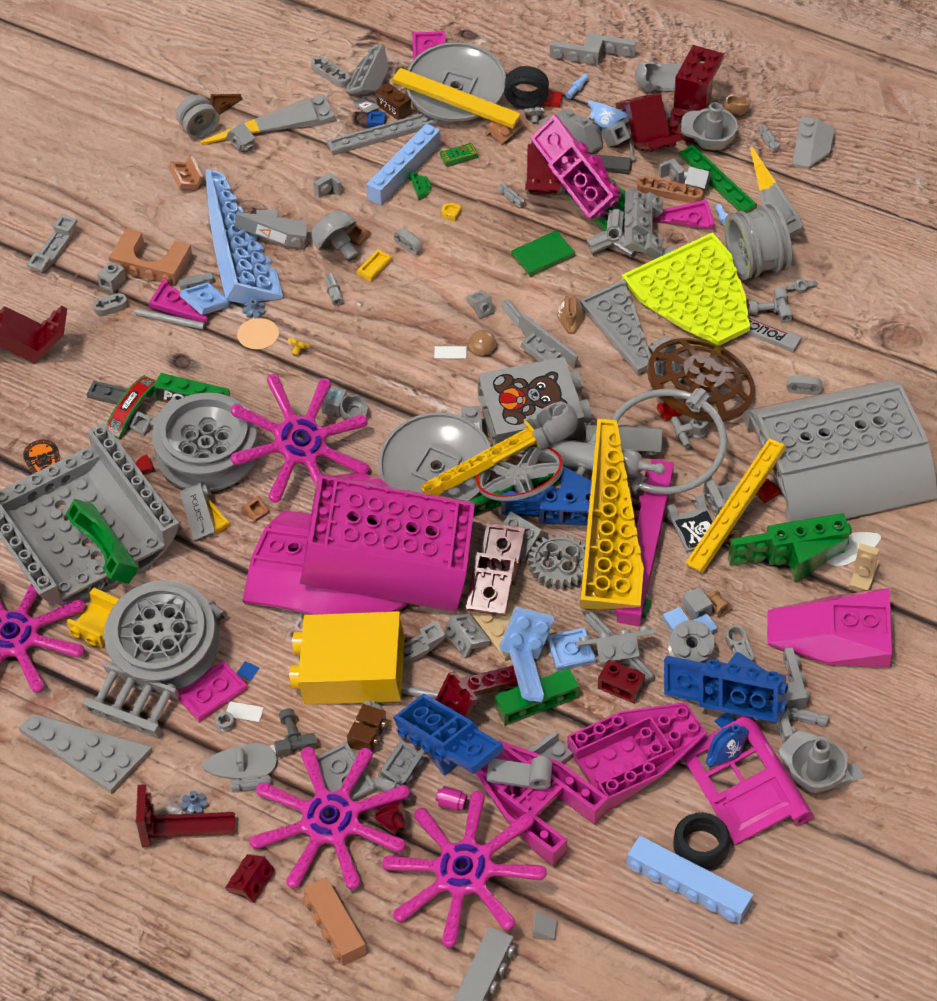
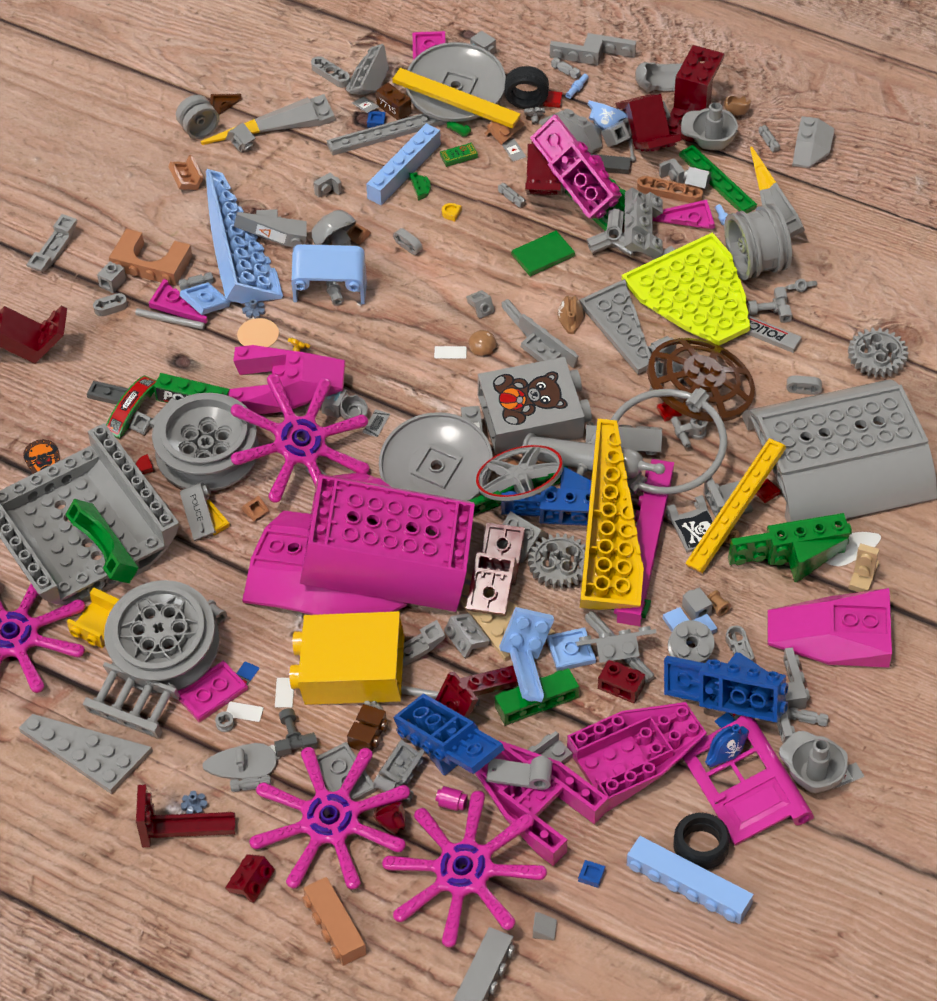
yellow tile [357,249,392,282] -> none
piece [421,402,578,495] -> none
none -> dark pink wedge [229,345,346,414]
none -> white sticker [275,678,294,707]
none -> light blue windscreen [291,244,367,304]
none -> sticker [363,409,390,437]
none -> green arm [446,121,471,137]
none -> light grey brick [470,31,496,54]
none -> light grey sticker [502,138,526,161]
none -> light grey axle [551,58,581,79]
none -> blue tile [578,860,605,888]
none -> light grey gear [848,328,908,378]

